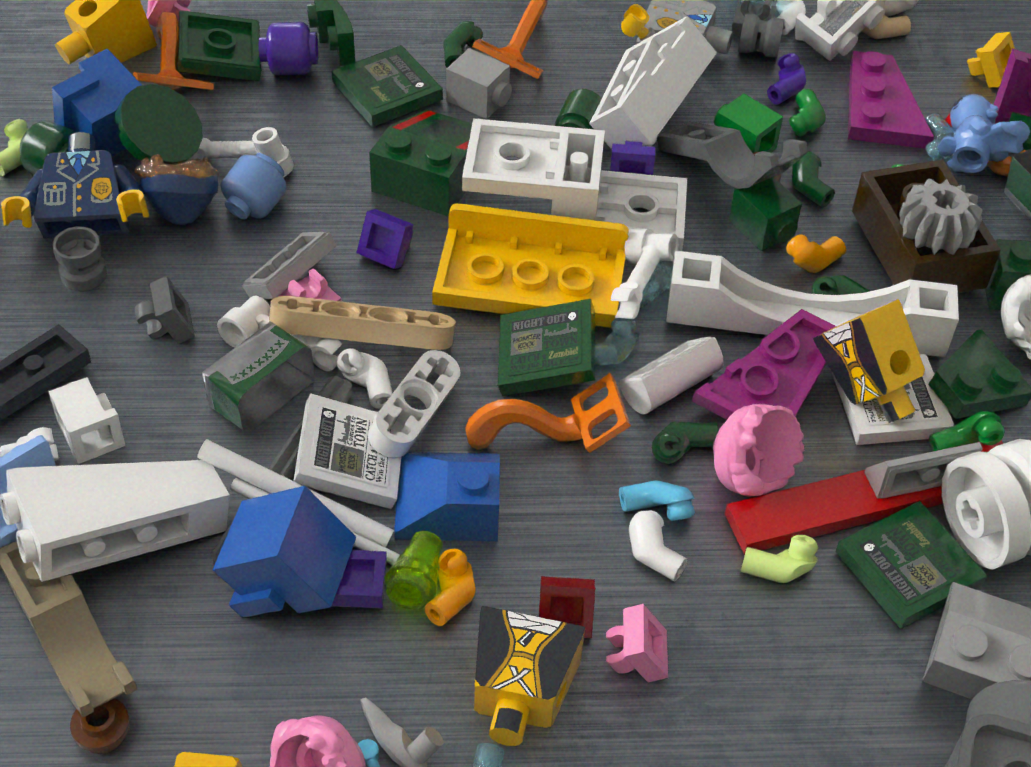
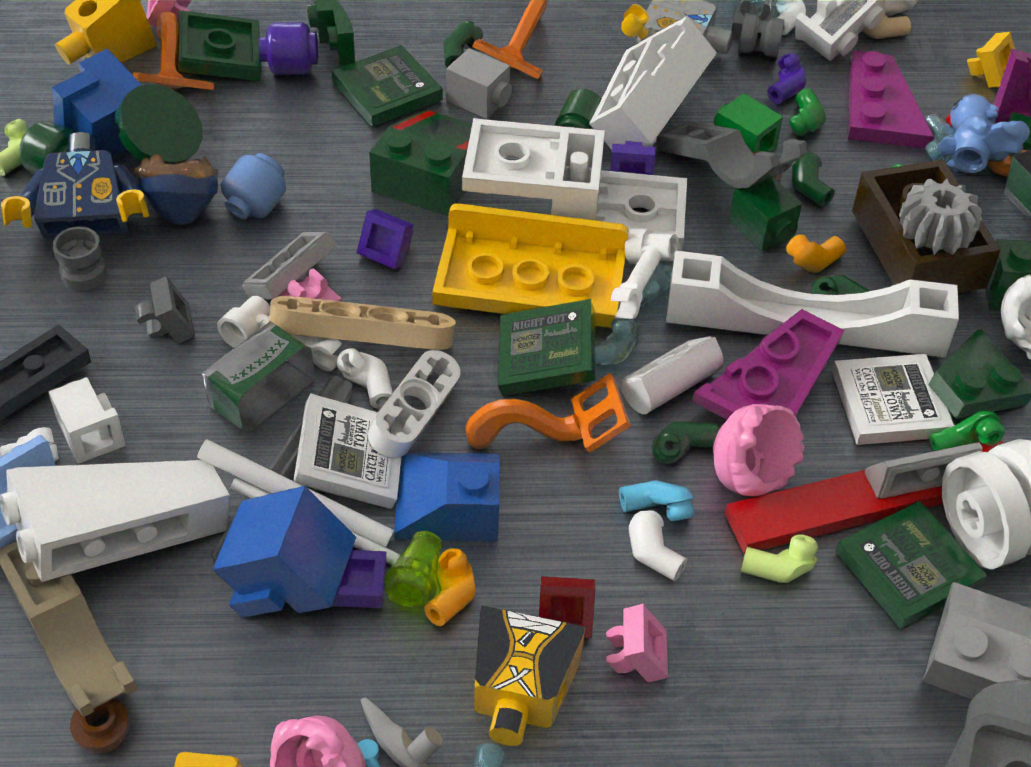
white brick [184,127,294,177] -> none
torso [813,299,925,423] -> none

